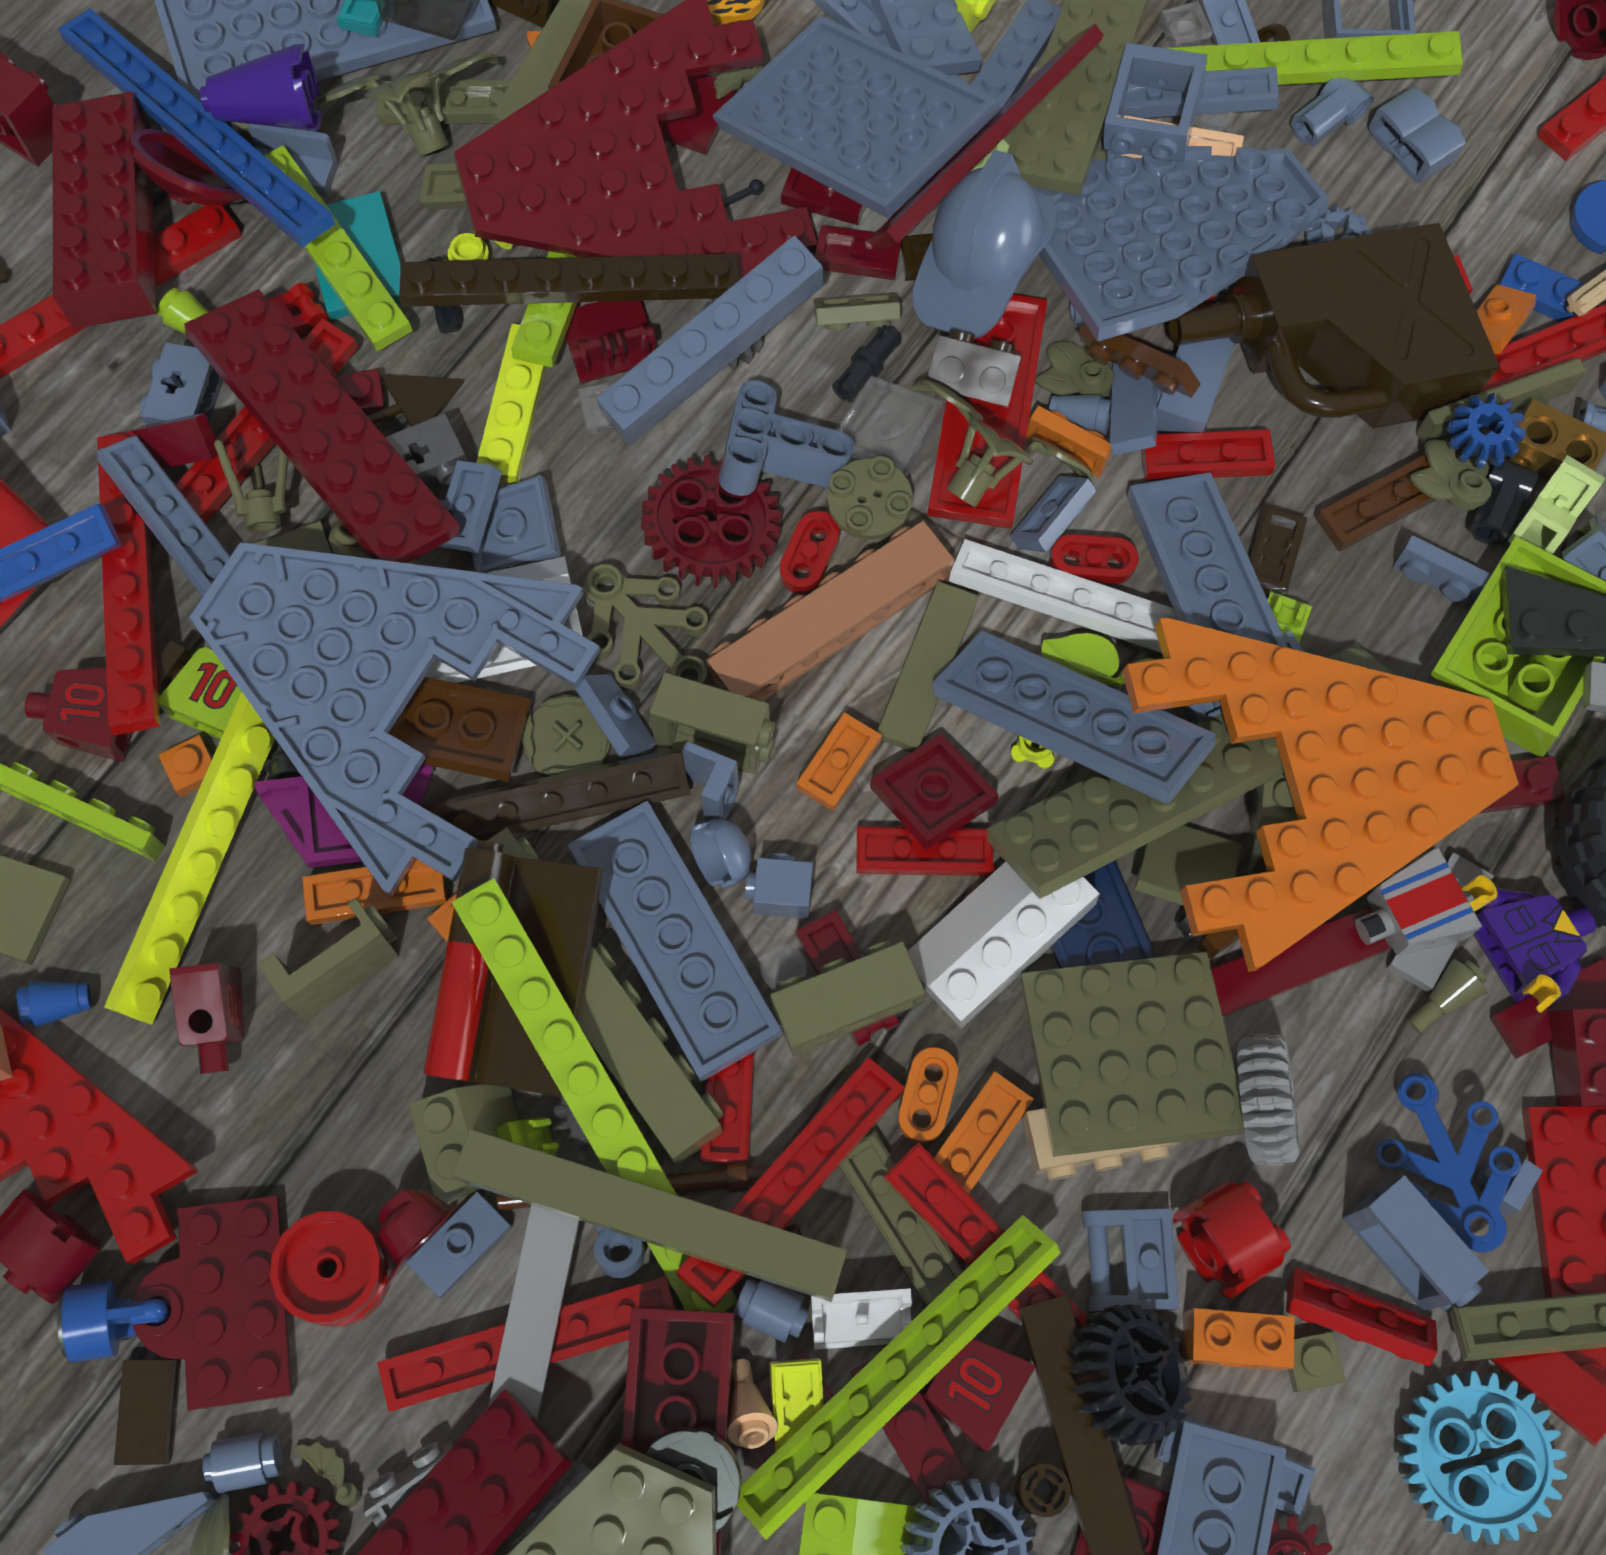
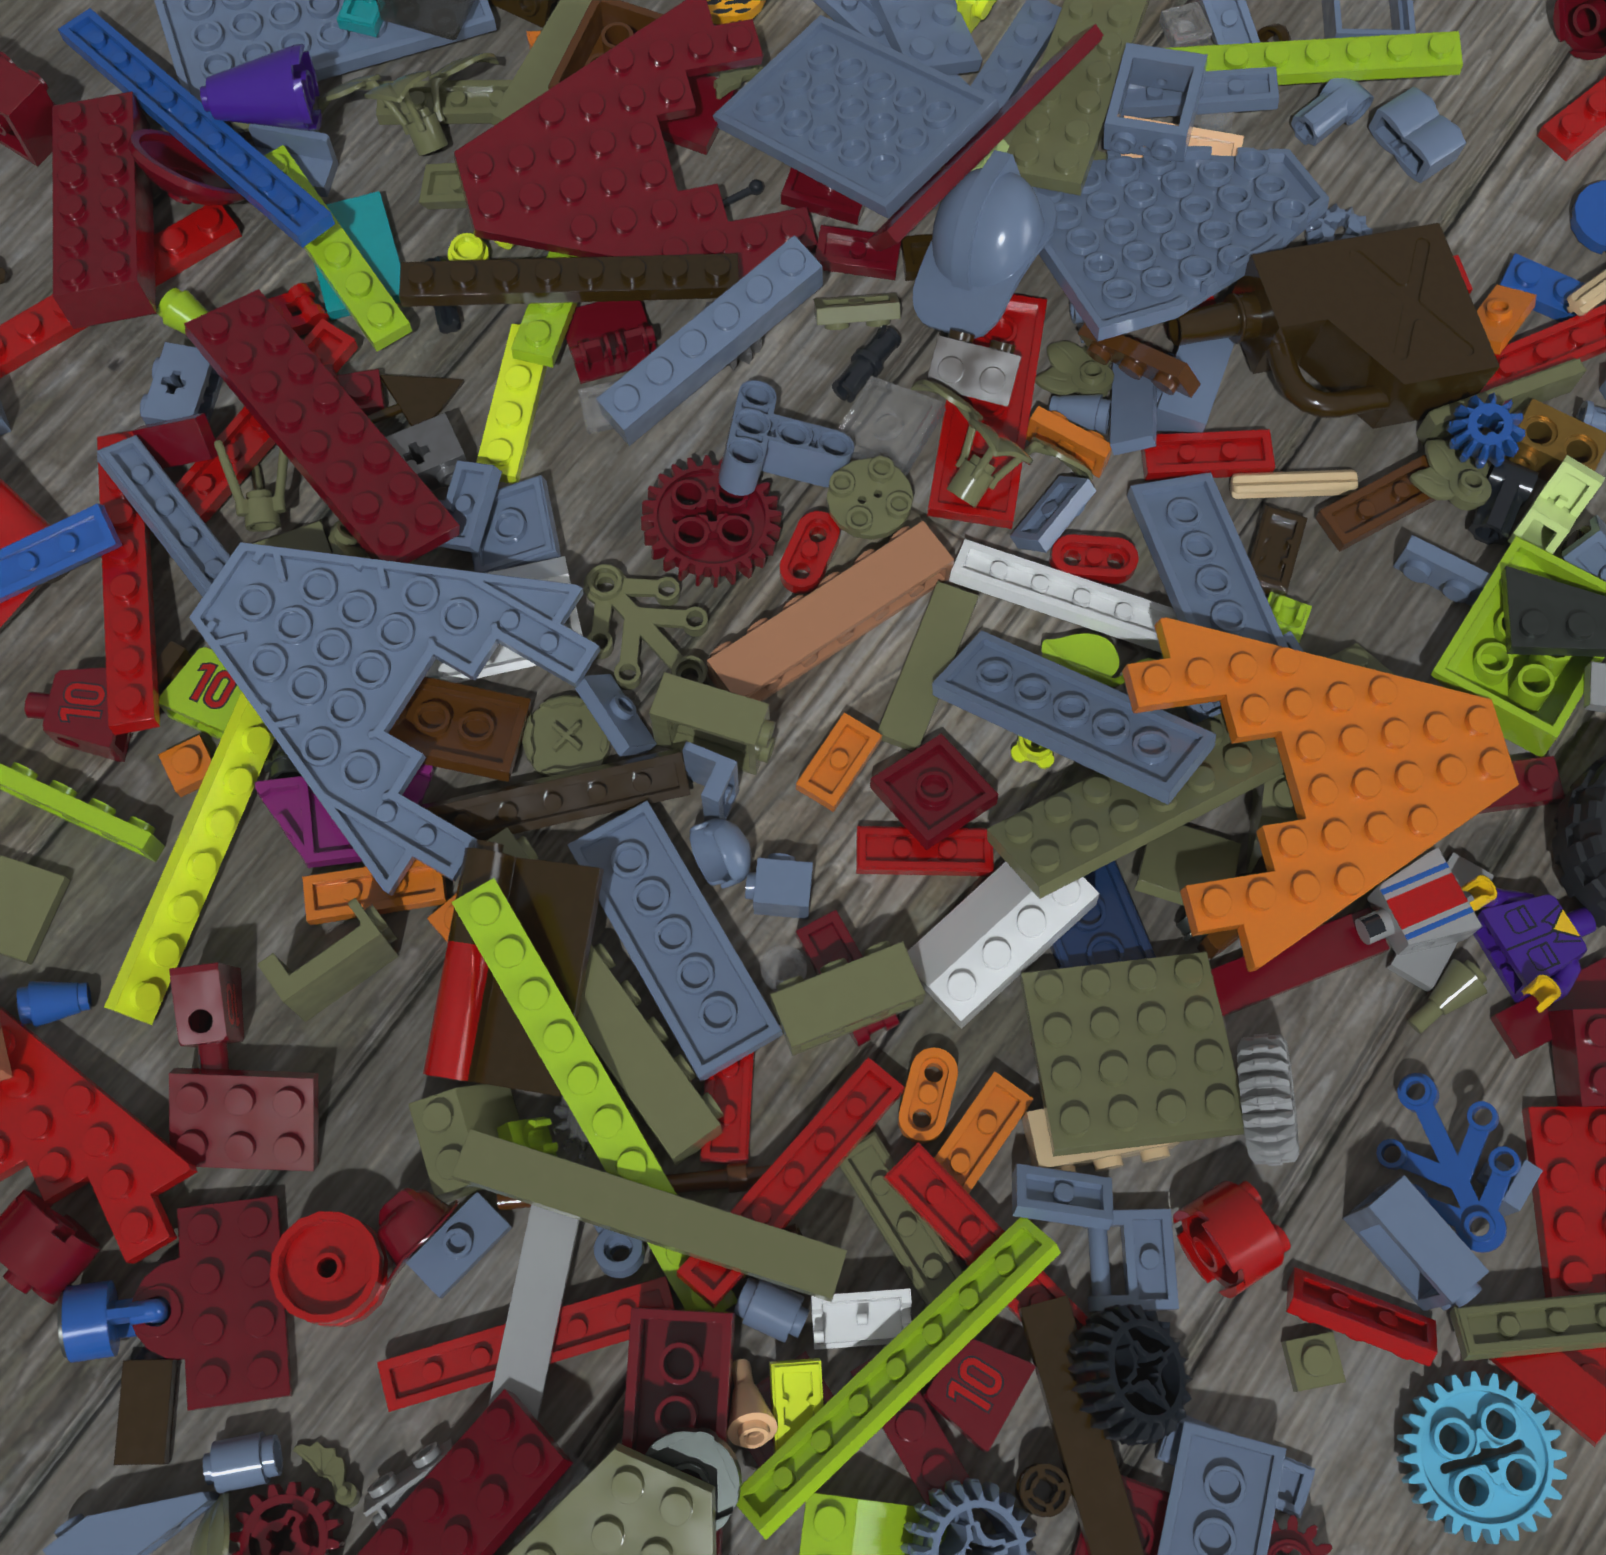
orange brick [1182,1308,1294,1371] -> none
none -> dark red plate [169,1068,319,1171]
none -> sand blue plate [1012,1164,1114,1230]
none -> tan axle [1230,469,1358,499]

